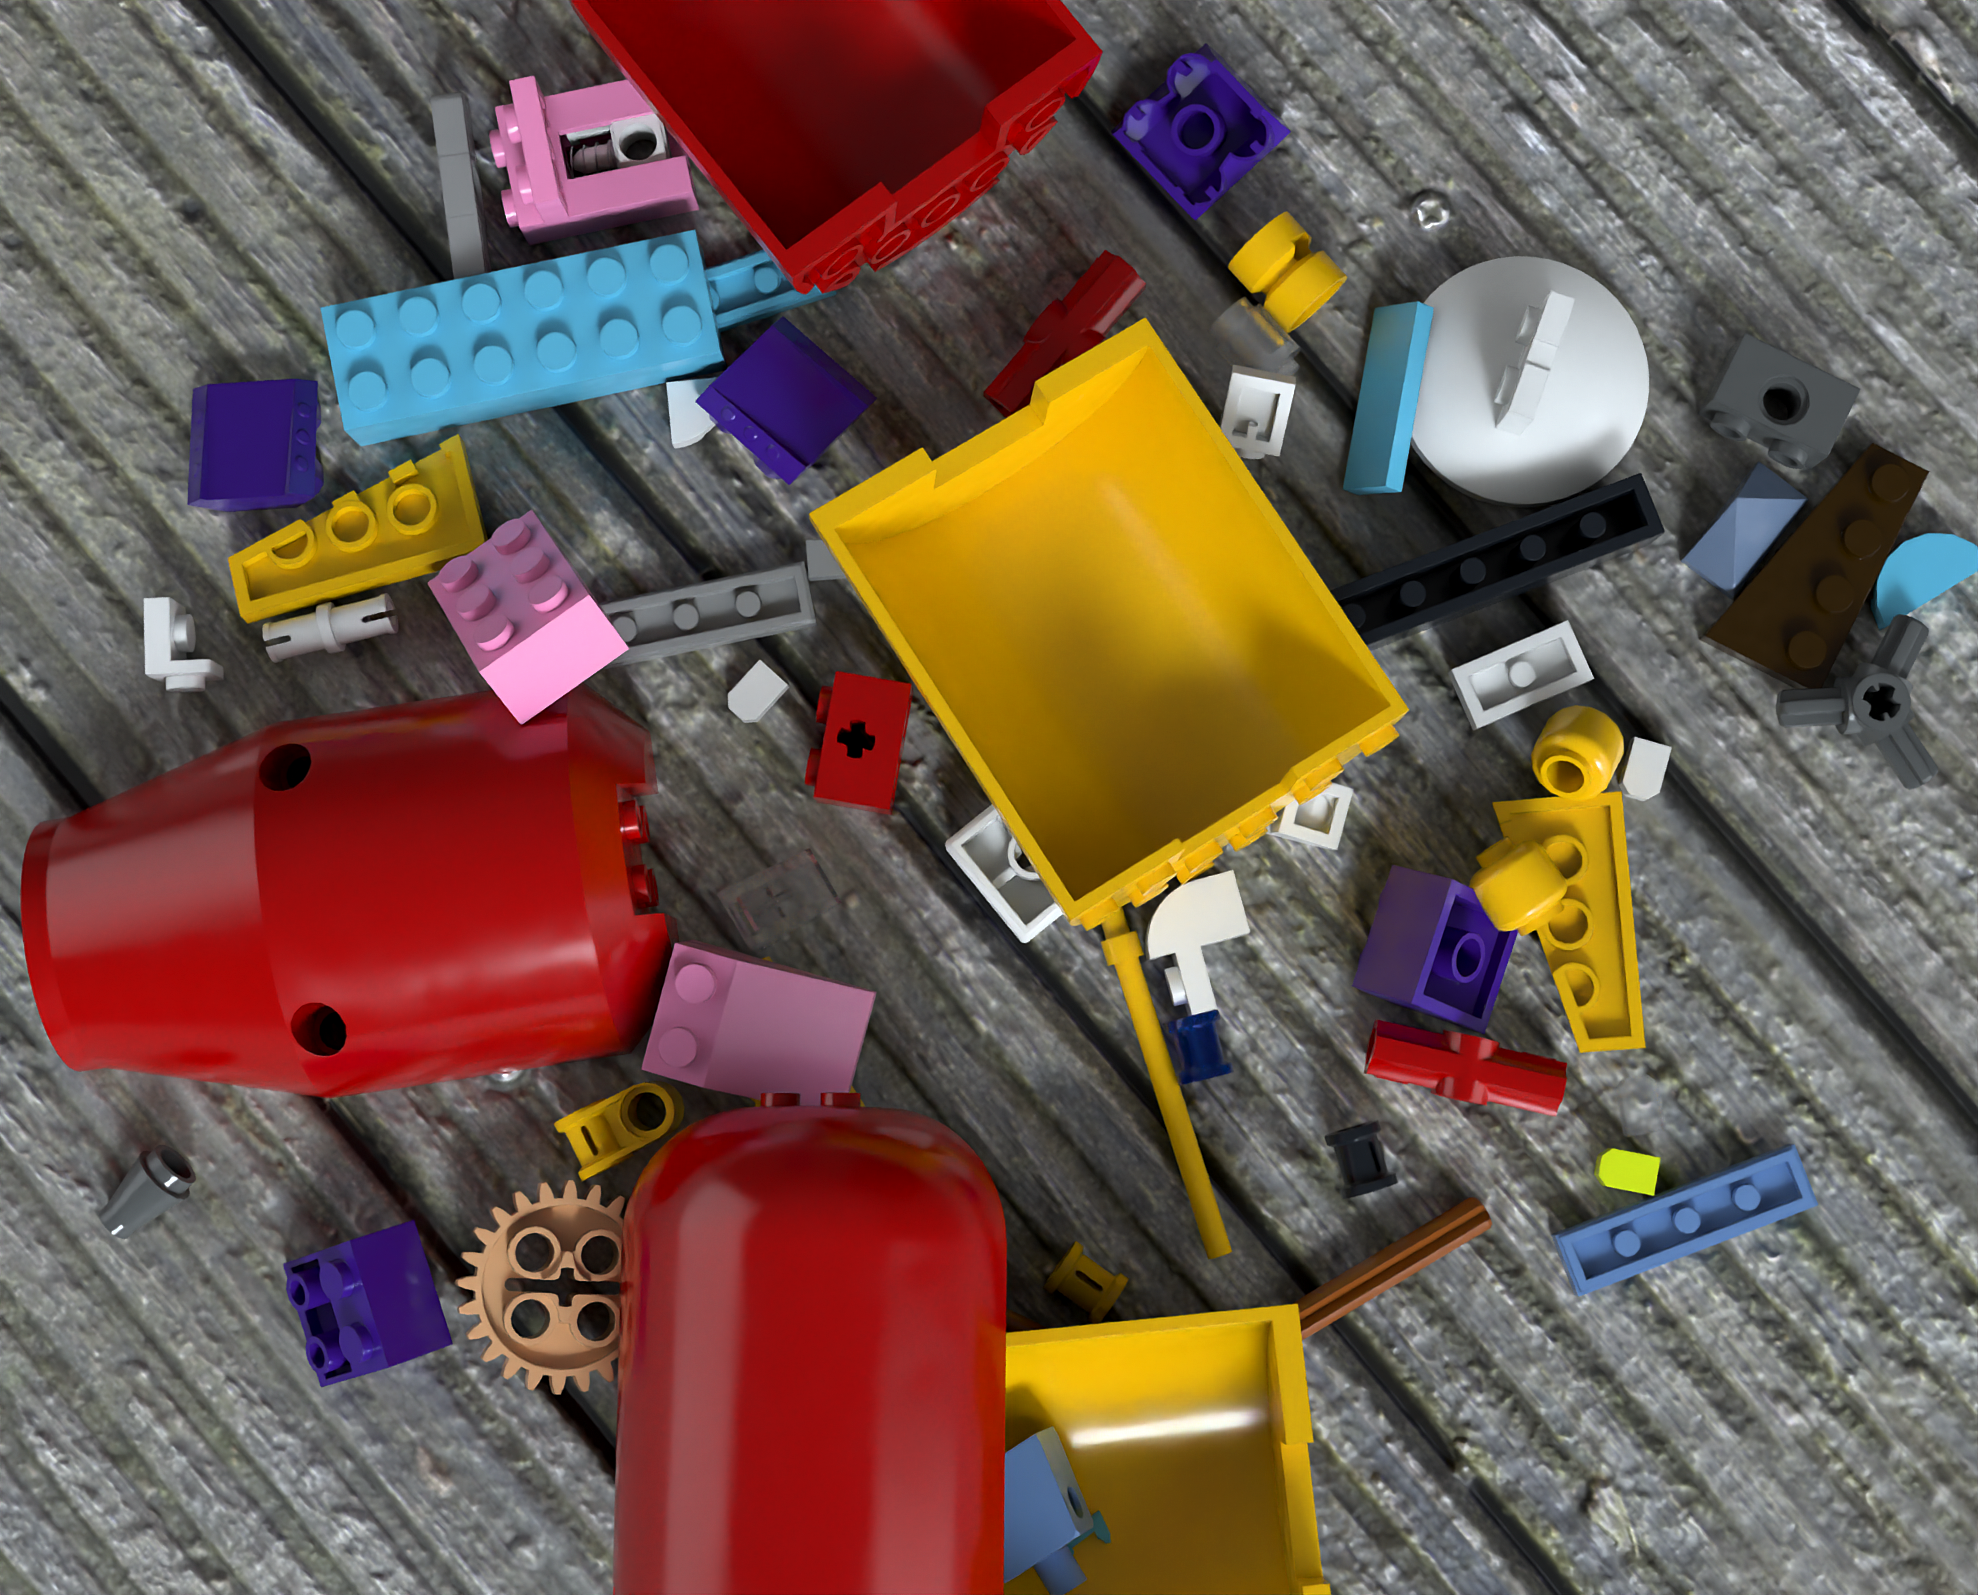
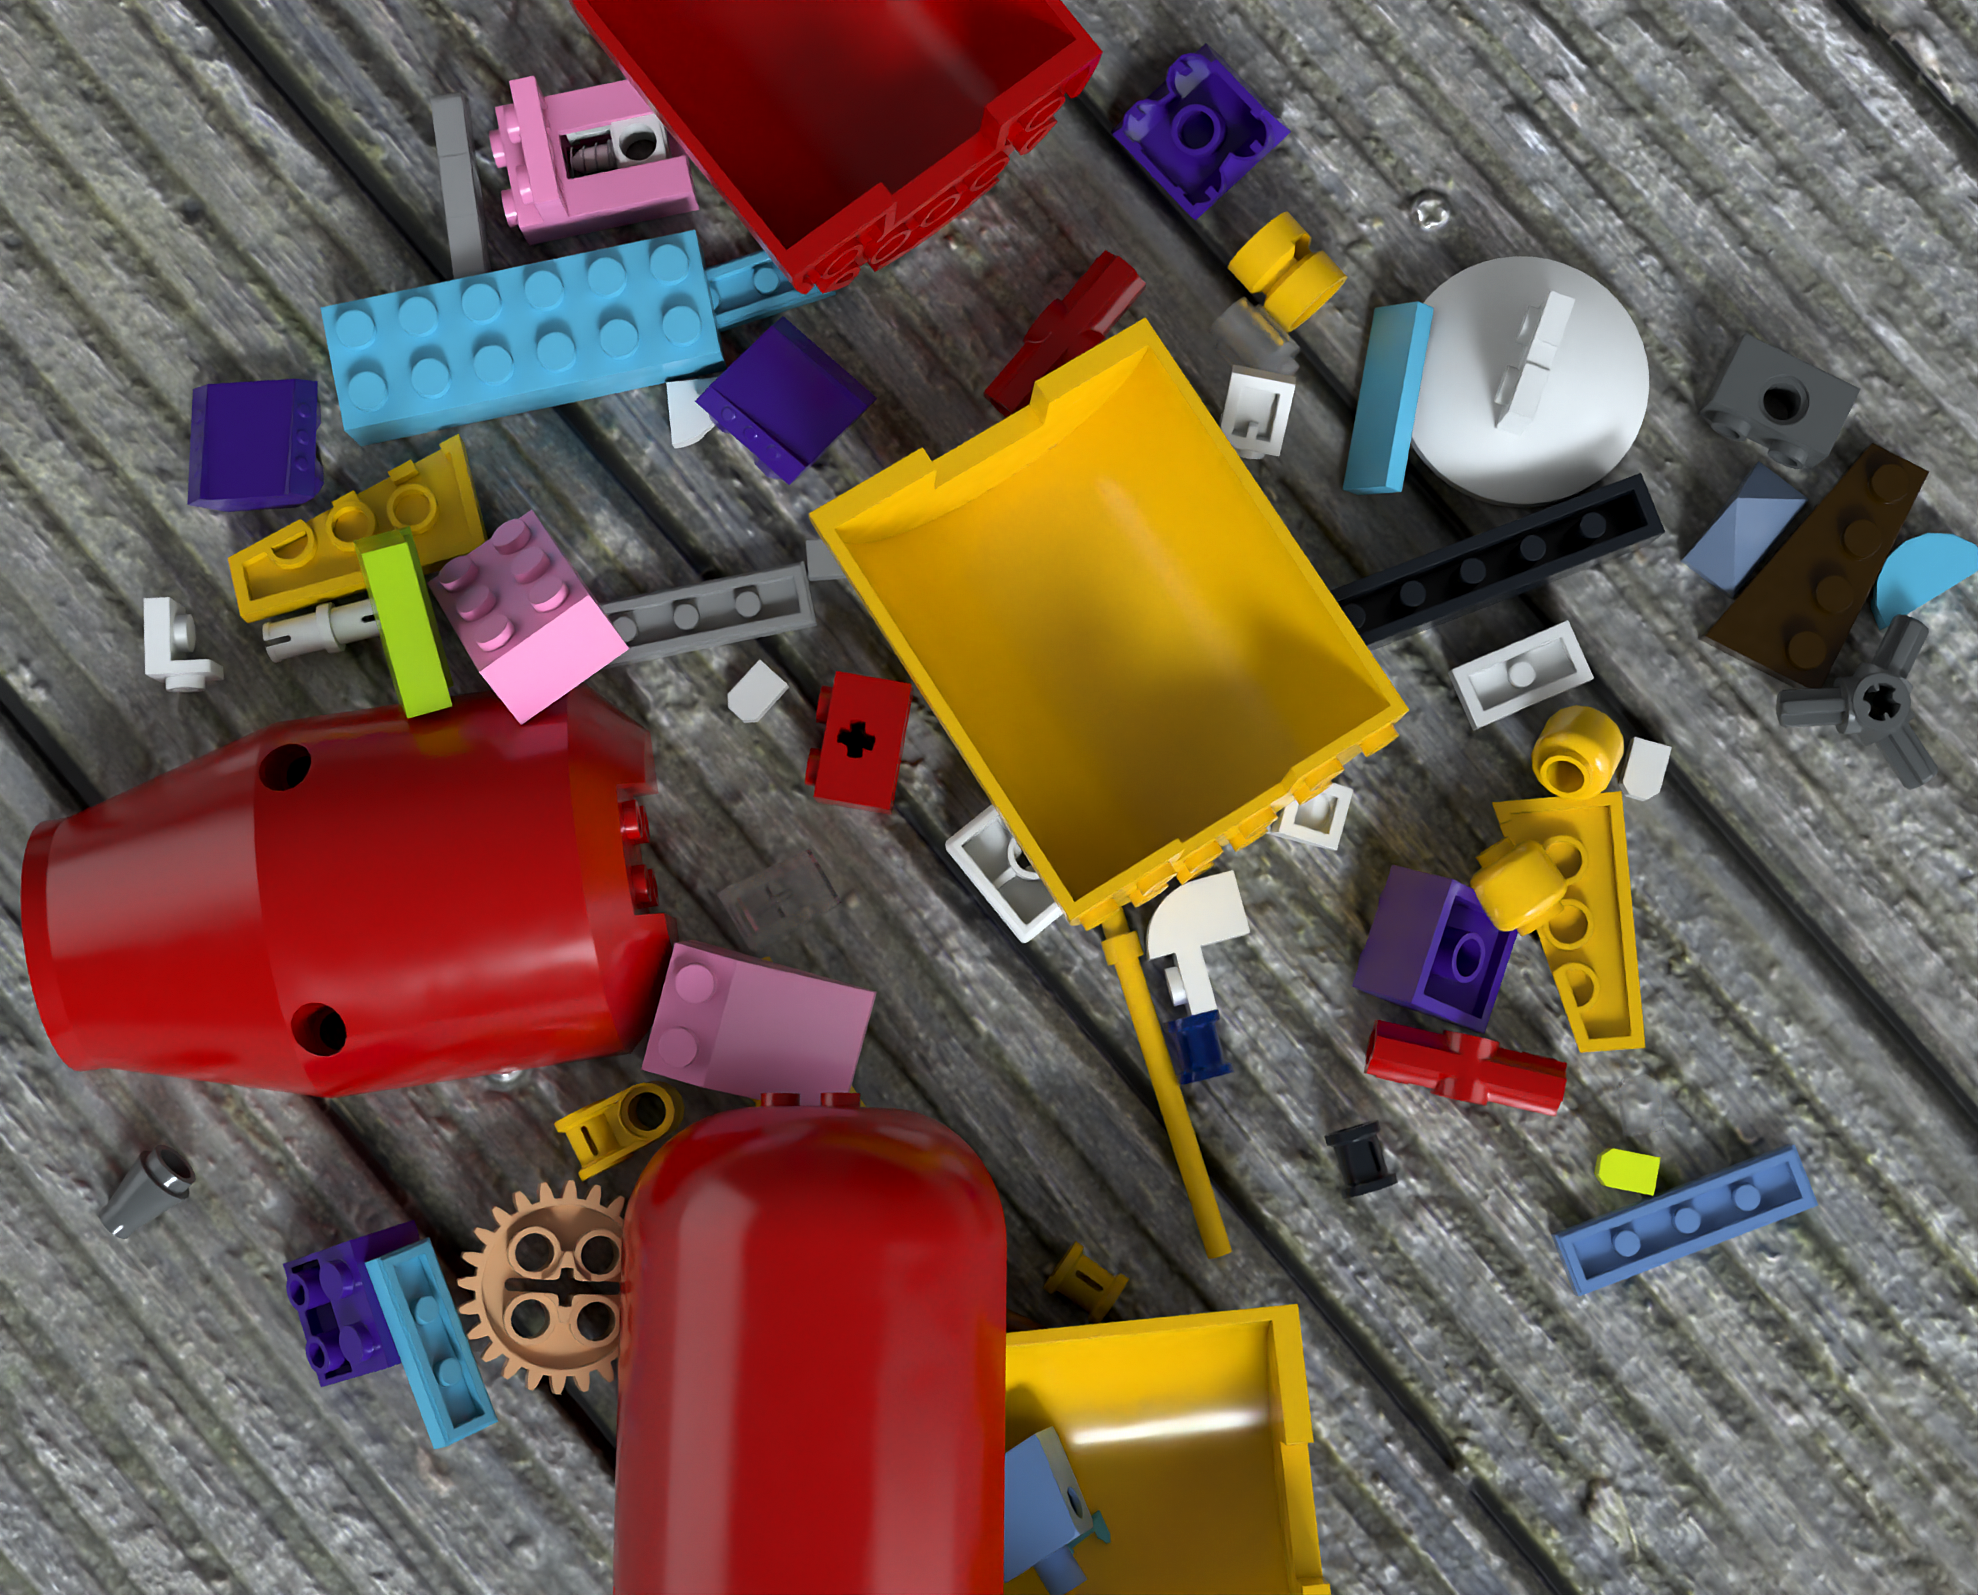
dark orange axle [1292,1197,1492,1340] -> none
none -> lime container [353,526,454,718]
none -> medium azure tile [365,1237,498,1450]

